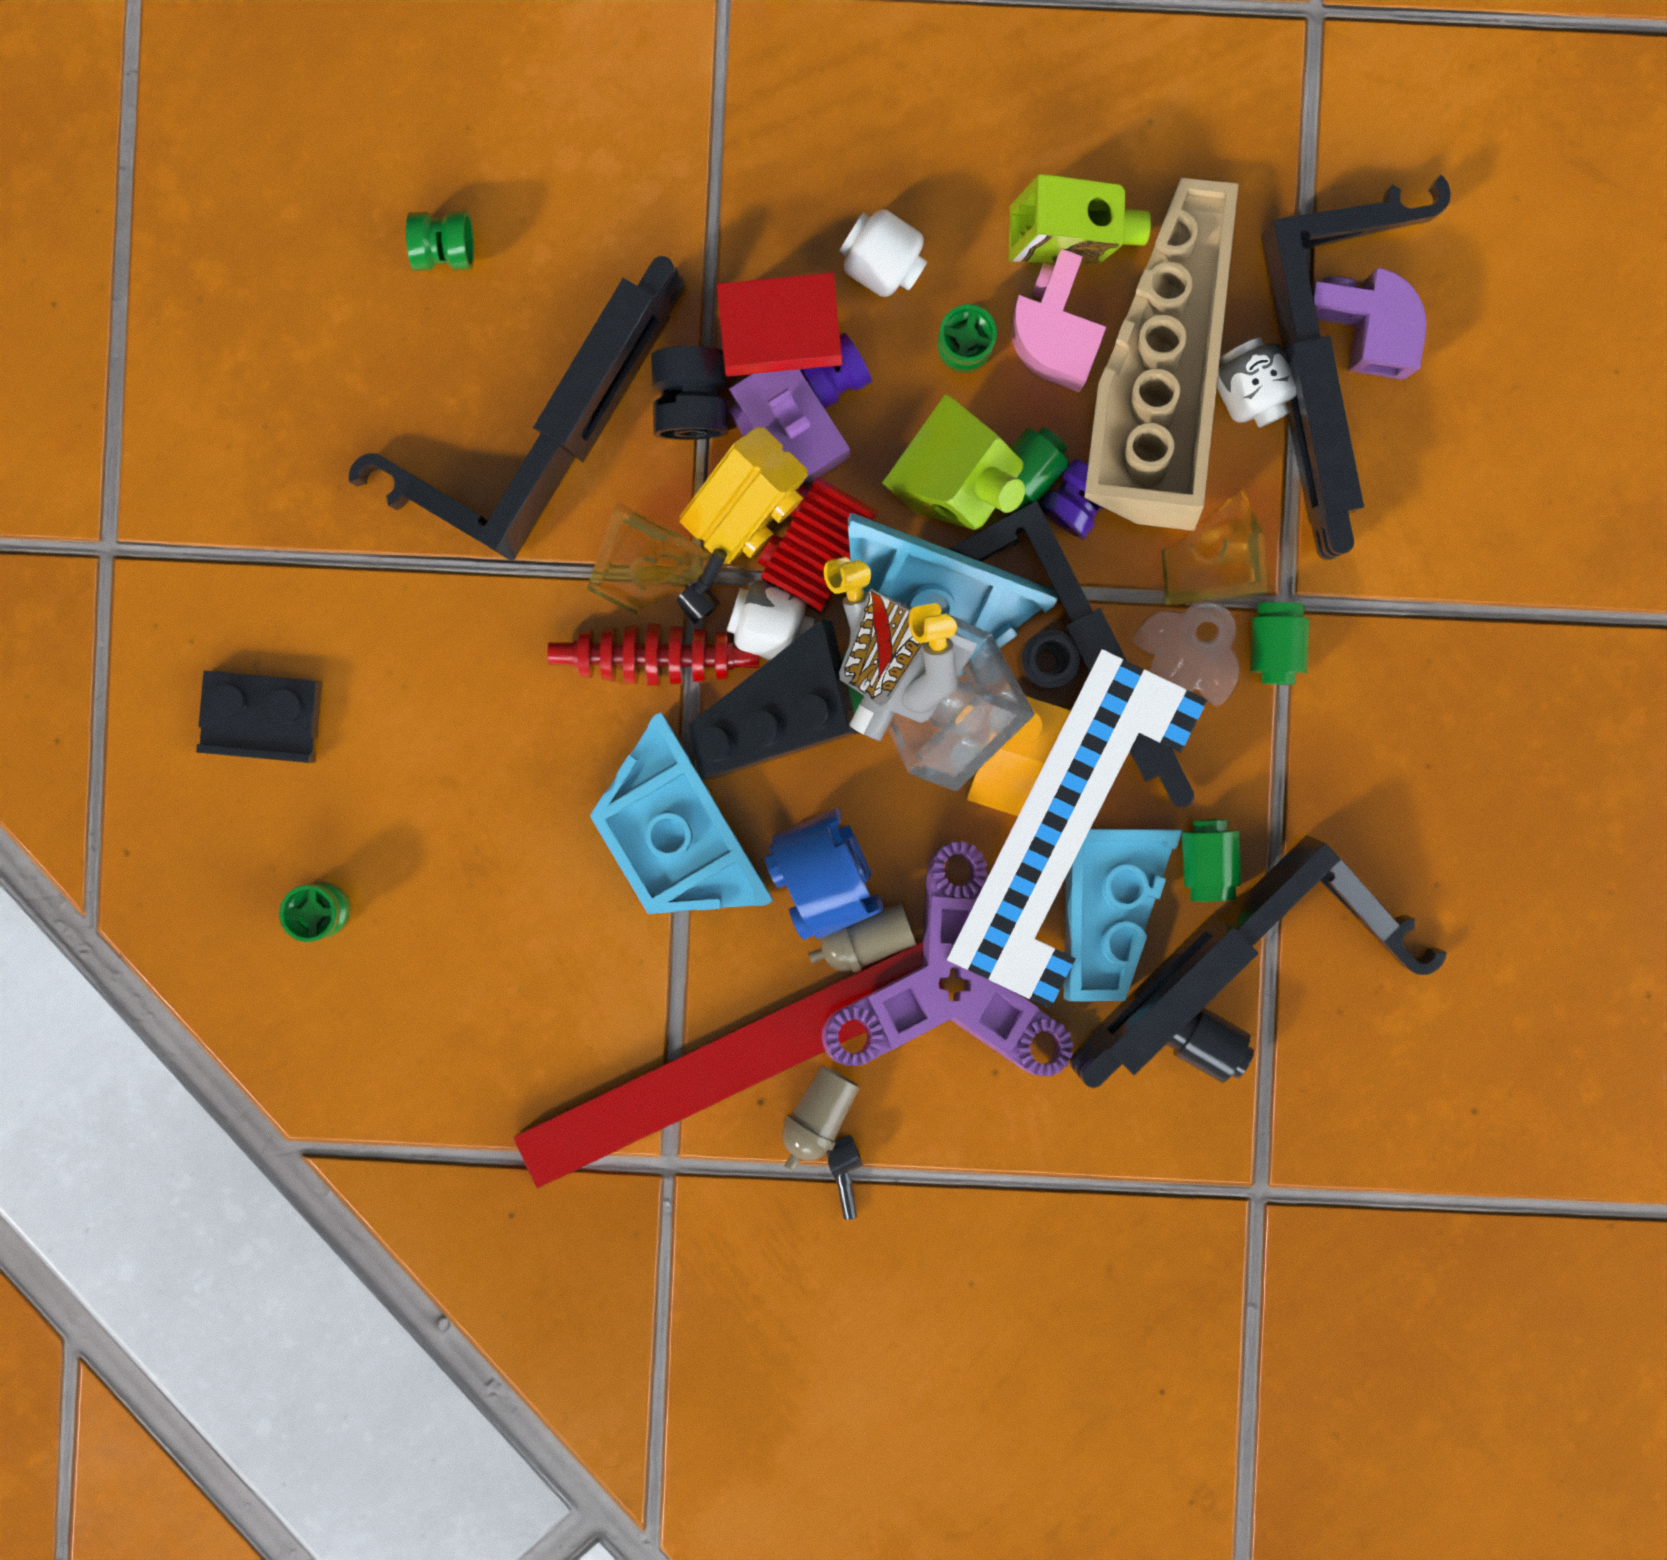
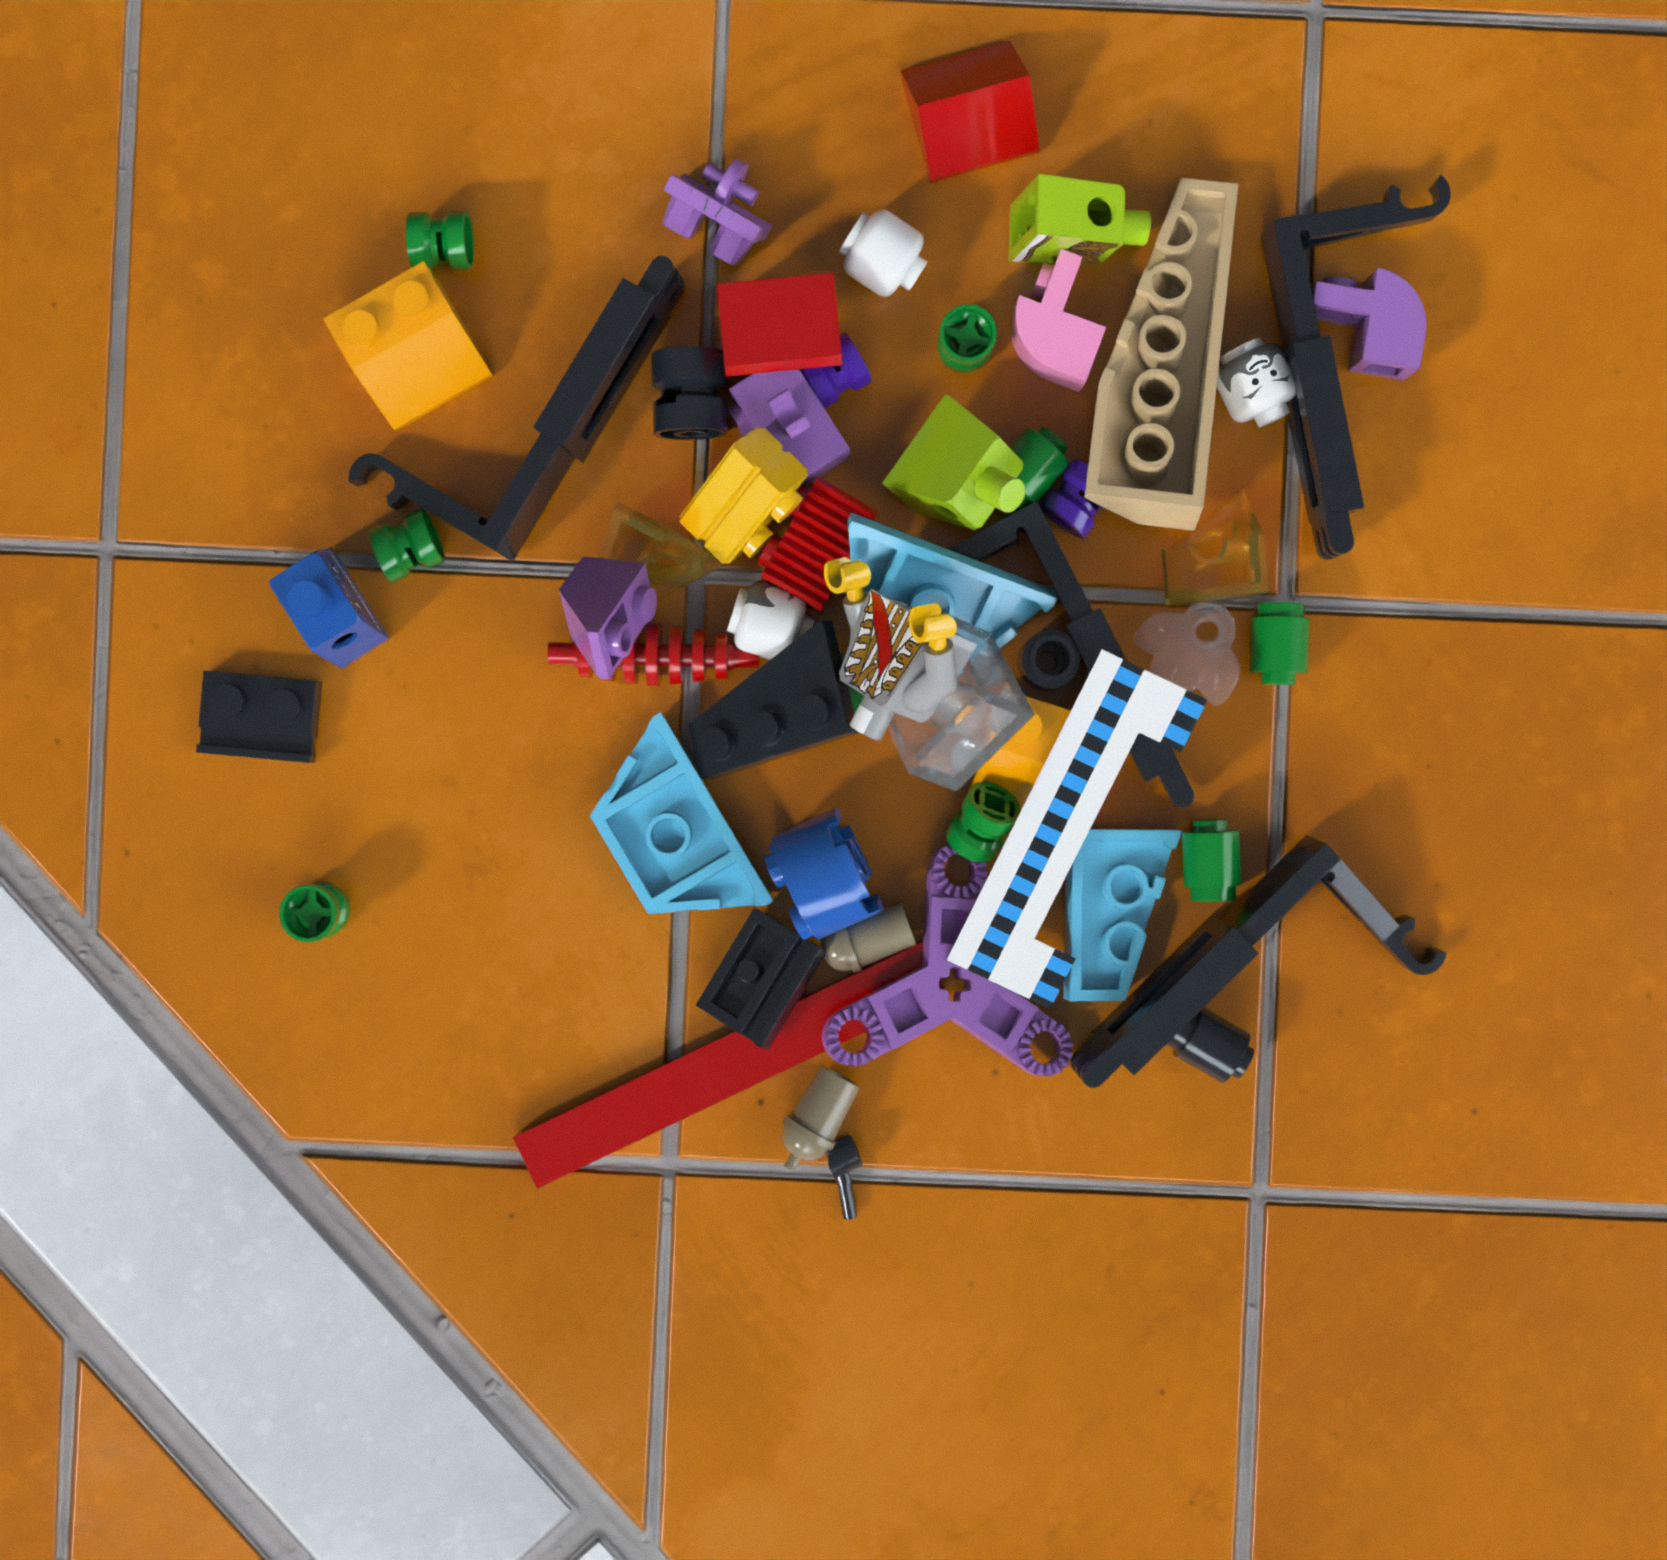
black hand [677,548,727,624] -> none
none -> blue torso [268,547,390,668]
none -> light orange slope [323,261,493,432]
none -> green wheel [369,509,446,583]
none -> medium lavender slope [559,556,657,680]
none -> medium lavender hips [662,159,773,265]
none -> black plate [696,907,826,1050]
none -> red slope [900,40,1040,183]
none -> green wheel [946,782,1021,863]

